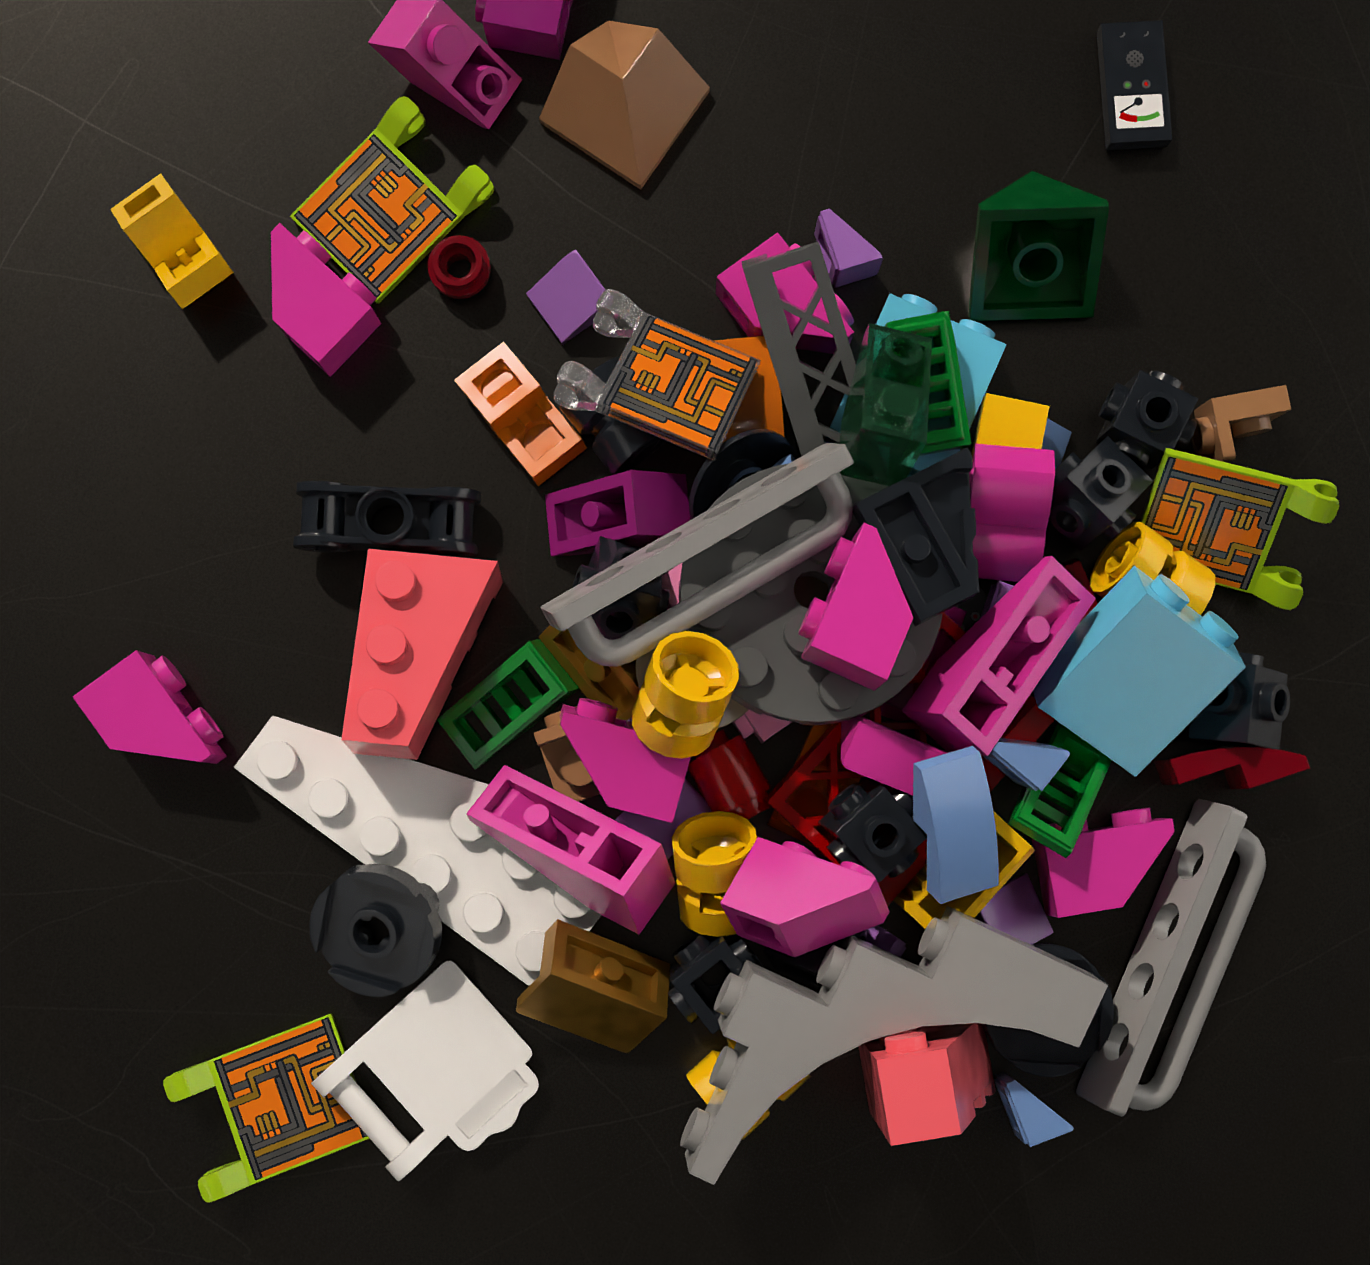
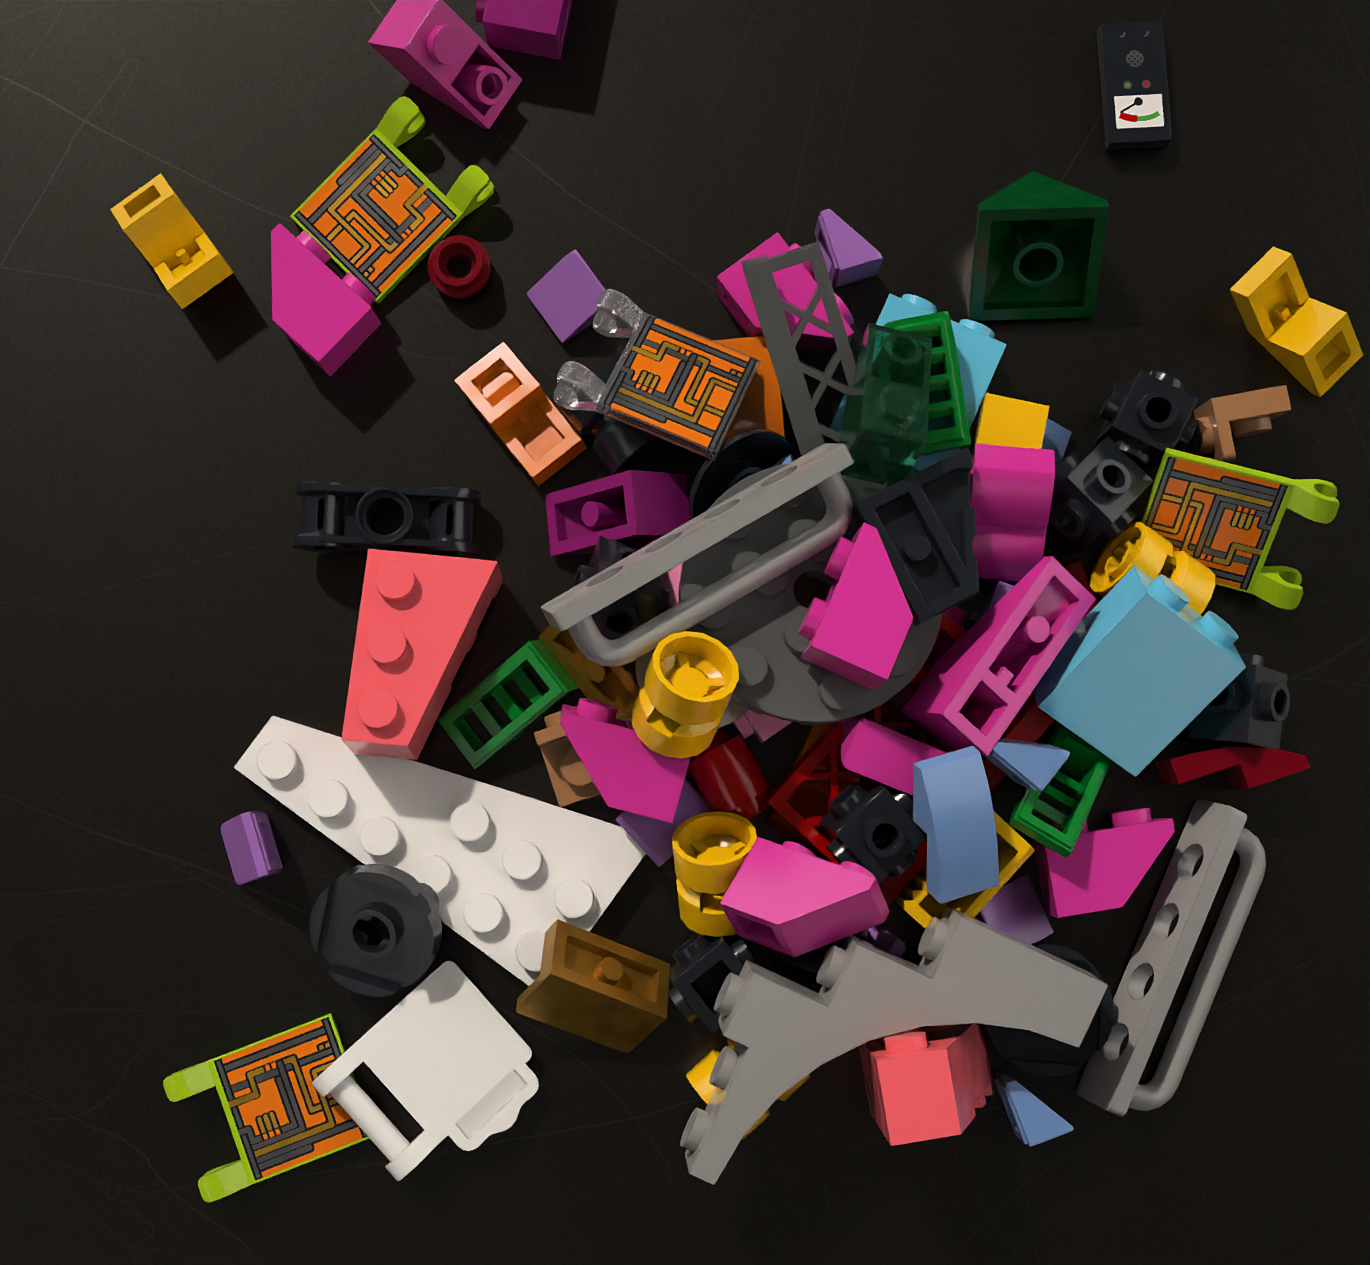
dark pink slope [72,650,227,764] -> none
dark pink slope [466,765,676,934] -> none
medium nougat slope [539,21,710,190] -> none
none -> medium lavender slope [221,811,283,885]
none -> yellow slope [1230,247,1363,397]

